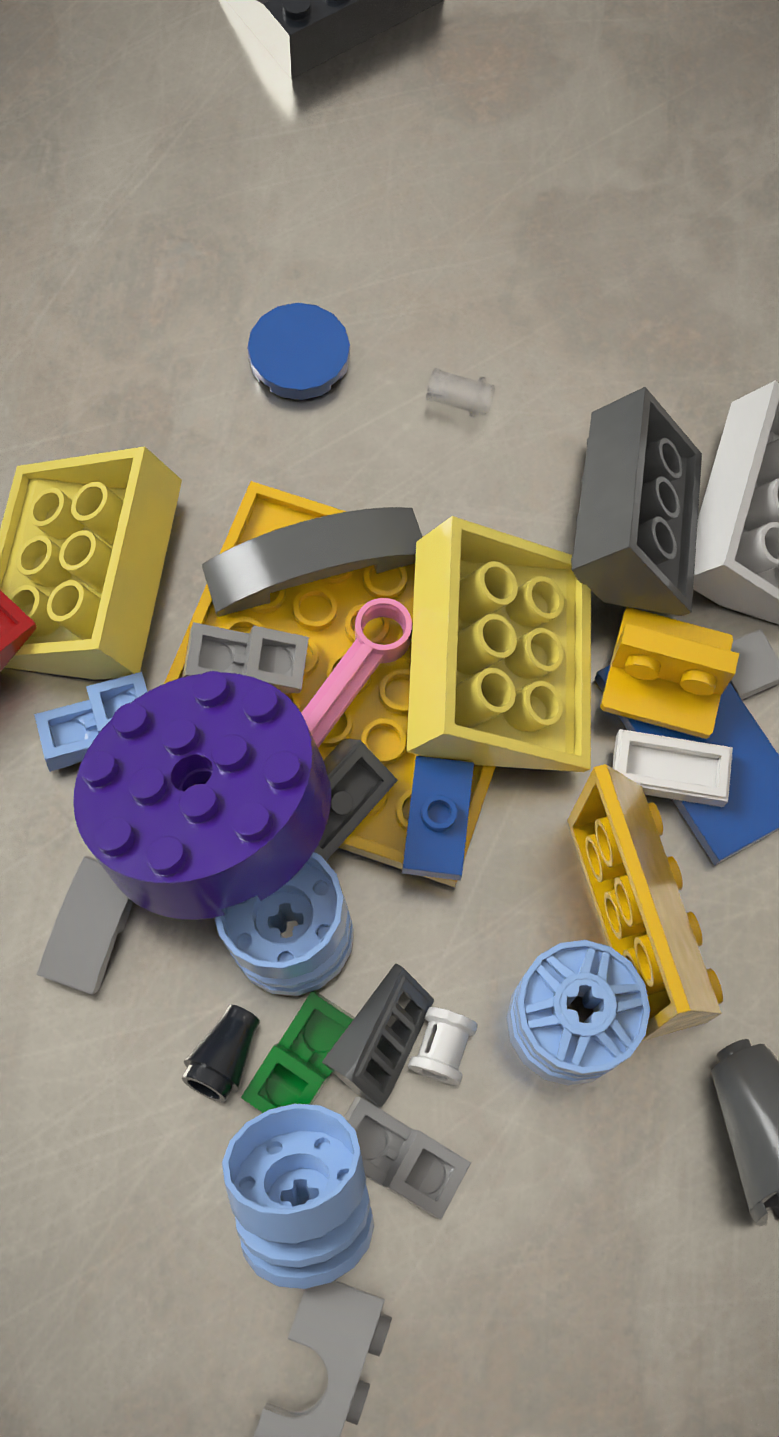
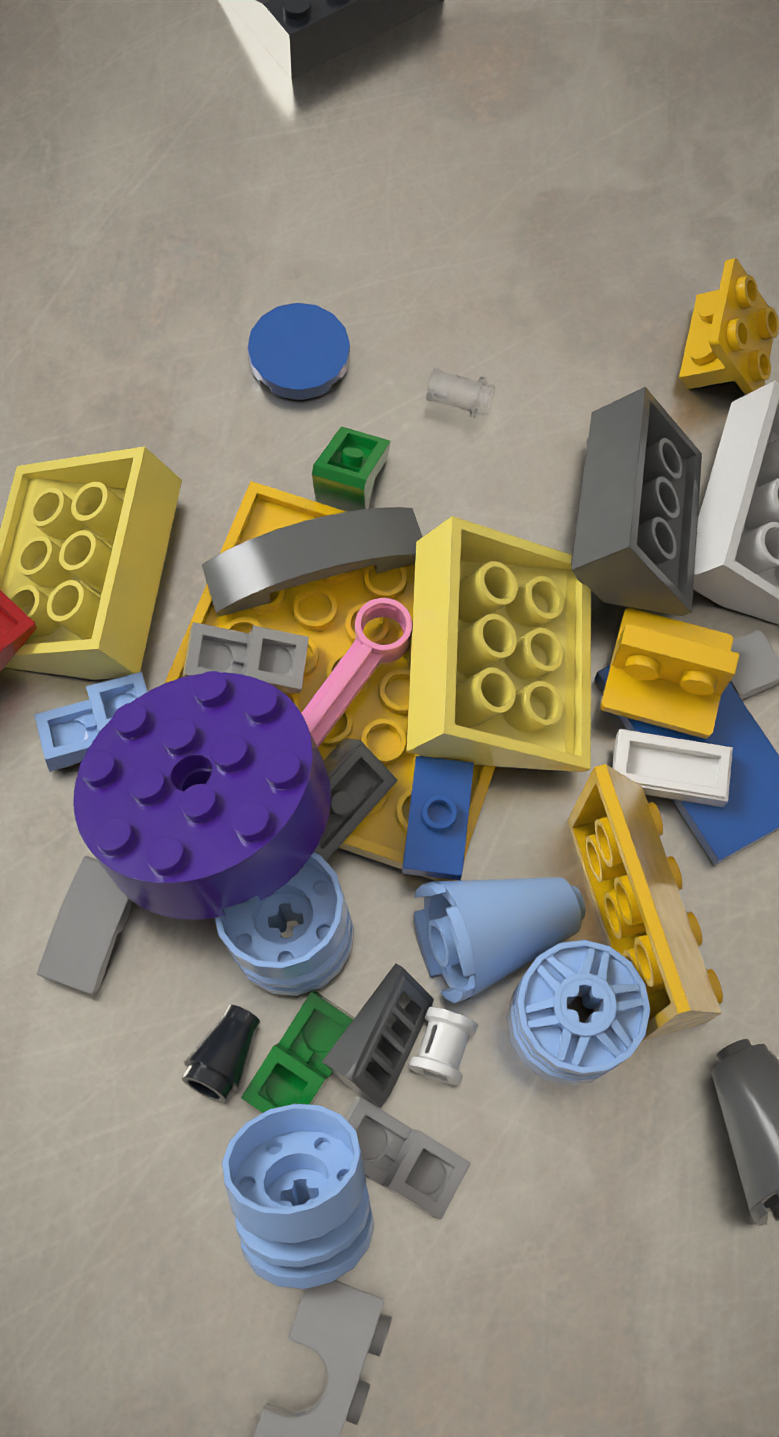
none -> green slope [311,426,391,512]
none -> light blue cone [414,877,586,1003]
none -> yellow bracket [679,258,779,395]

